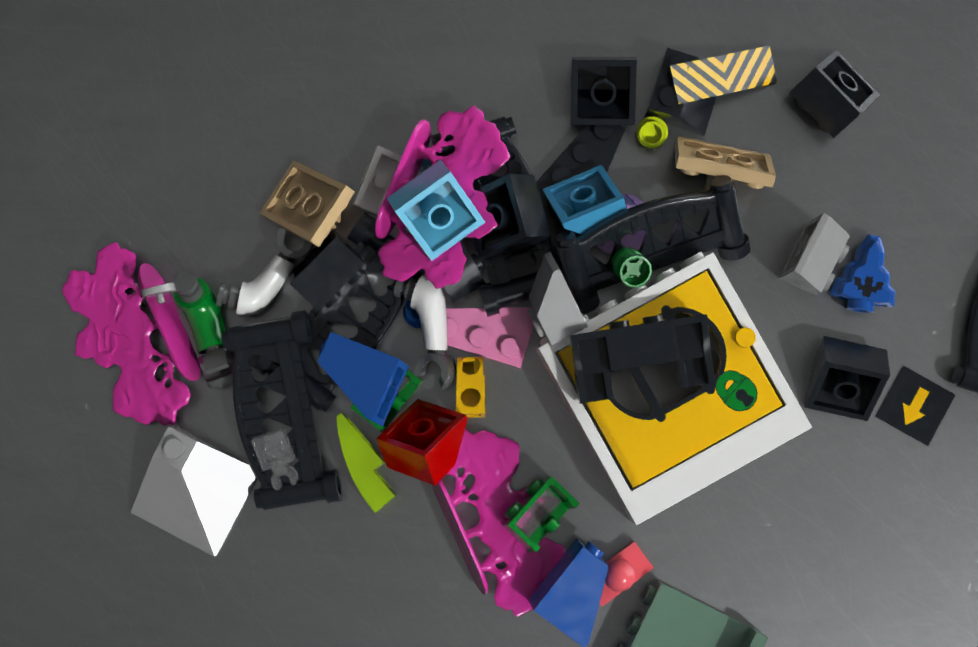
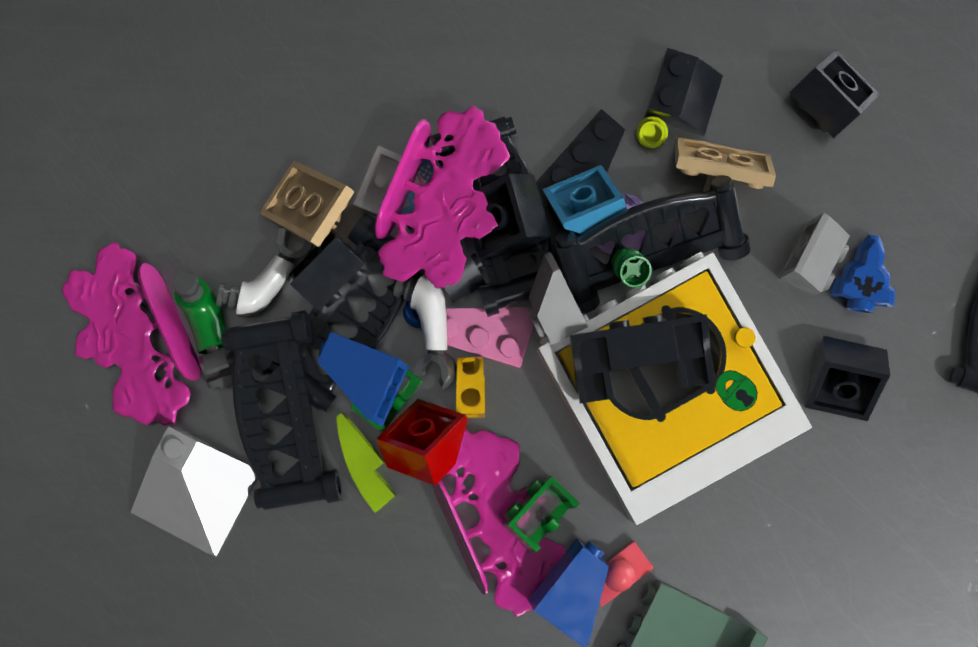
light grey piece [141,283,176,304] -> none
clear plate [251,428,298,491] -> none
medium azure slope [387,159,485,261] -> none
black slope [571,57,637,125] -> none
sticker [670,46,777,104] -> none
black sticker [876,366,955,446] -> none

